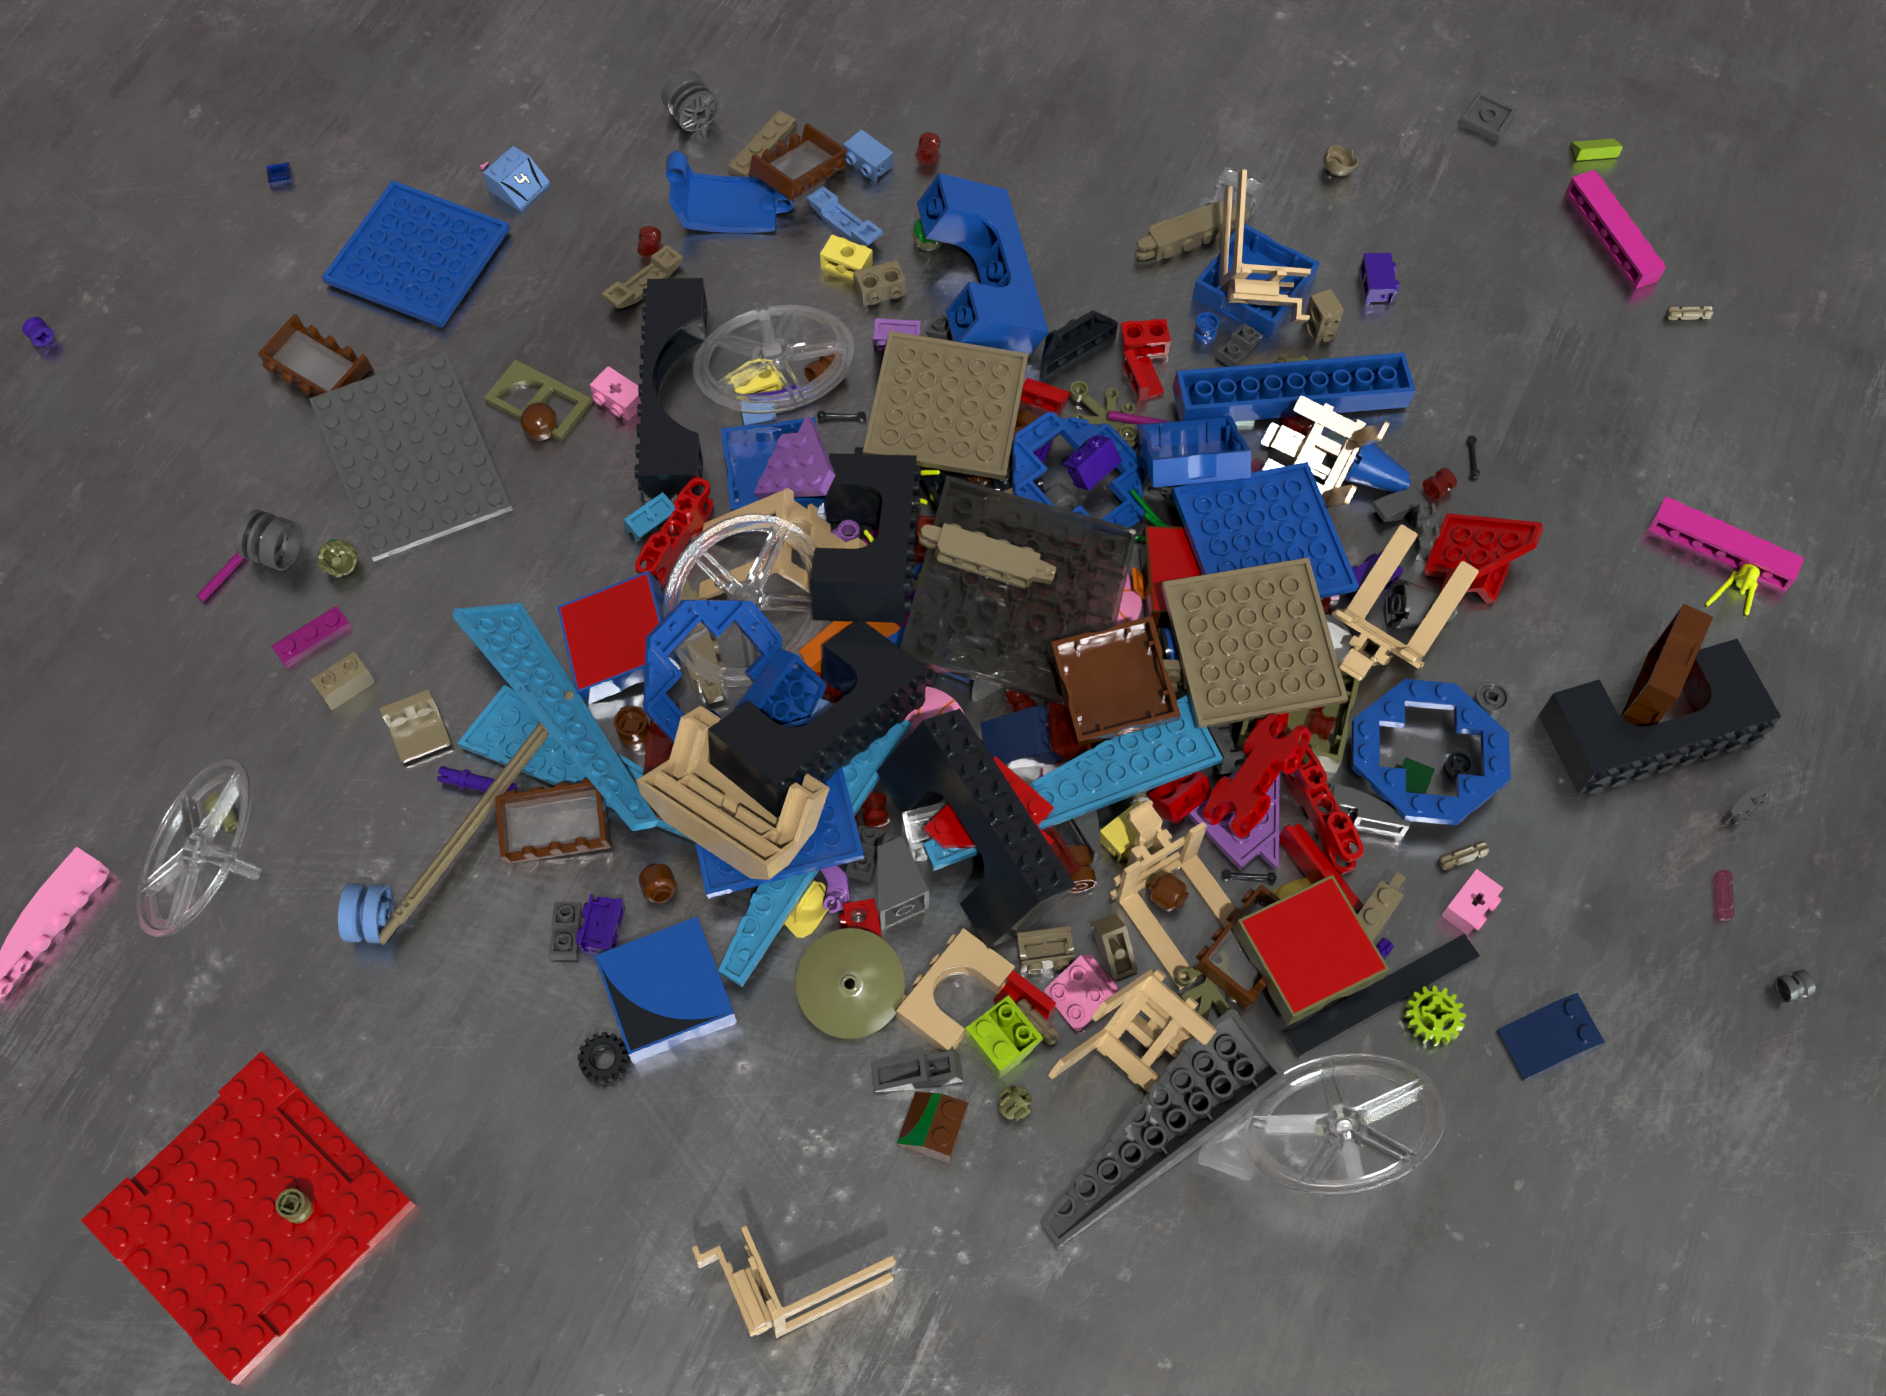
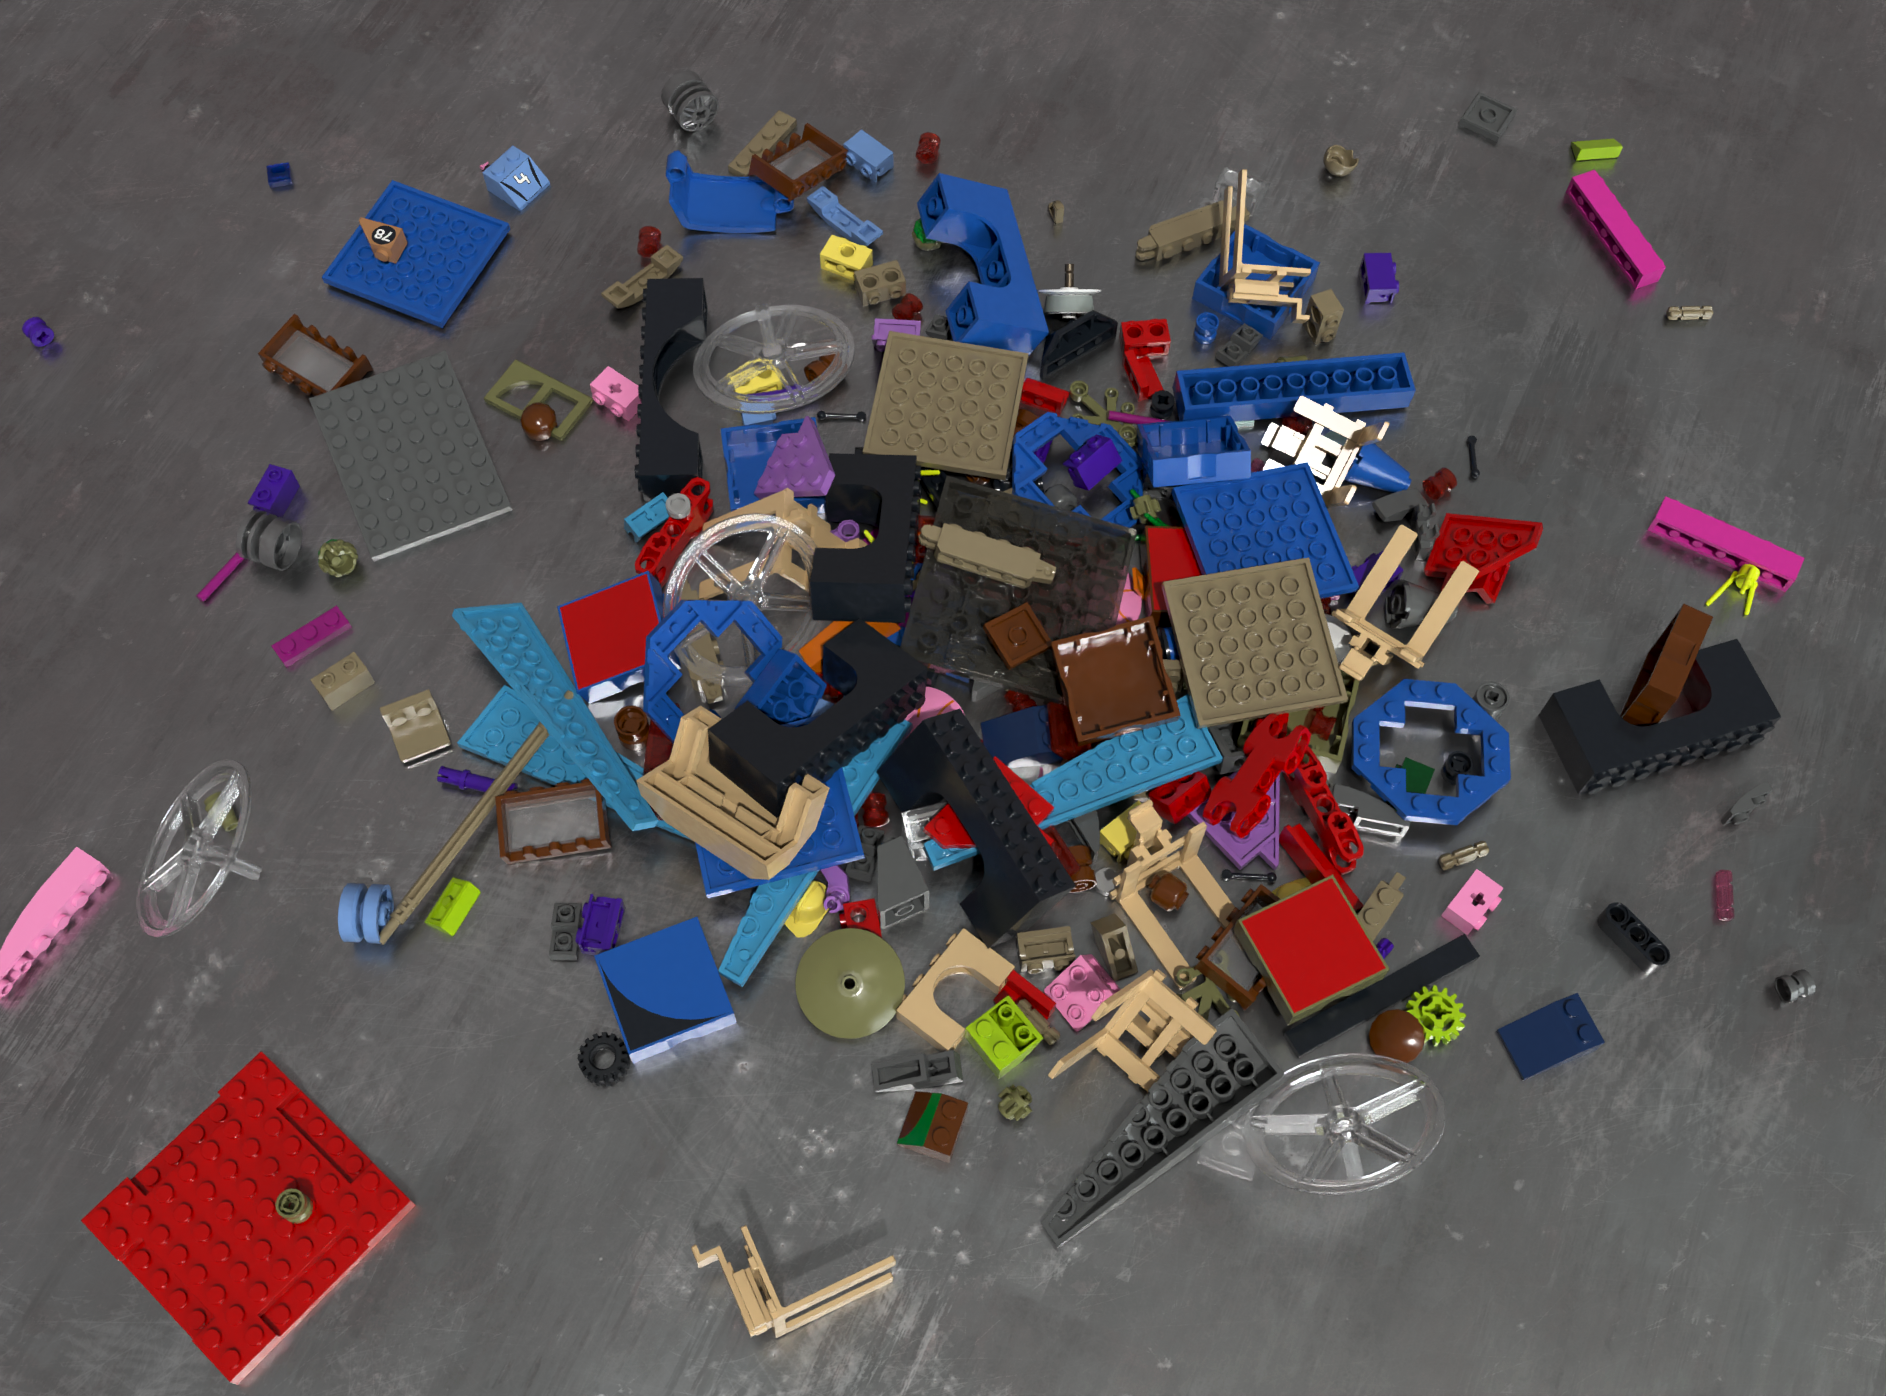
reddish brown head [639,863,676,903] -> none
none -> dark purple hinge [248,464,300,518]
none -> medium nougat slope [359,217,407,264]
none -> lime slope [425,877,480,936]
none -> light grey tile [665,493,691,519]
none -> clear red wheel [892,293,923,320]
none -> reddish brown plate [983,602,1052,670]
none -> piece [1037,264,1101,318]
none -> dark tan tile [1047,200,1064,224]
none -> light grey tile [1094,868,1120,896]
none -> olive gear [1129,495,1161,524]
none -> black wheel [1150,390,1175,420]
none -> reddish brown dish [1369,1009,1425,1065]
none -> black beam [1597,902,1670,974]

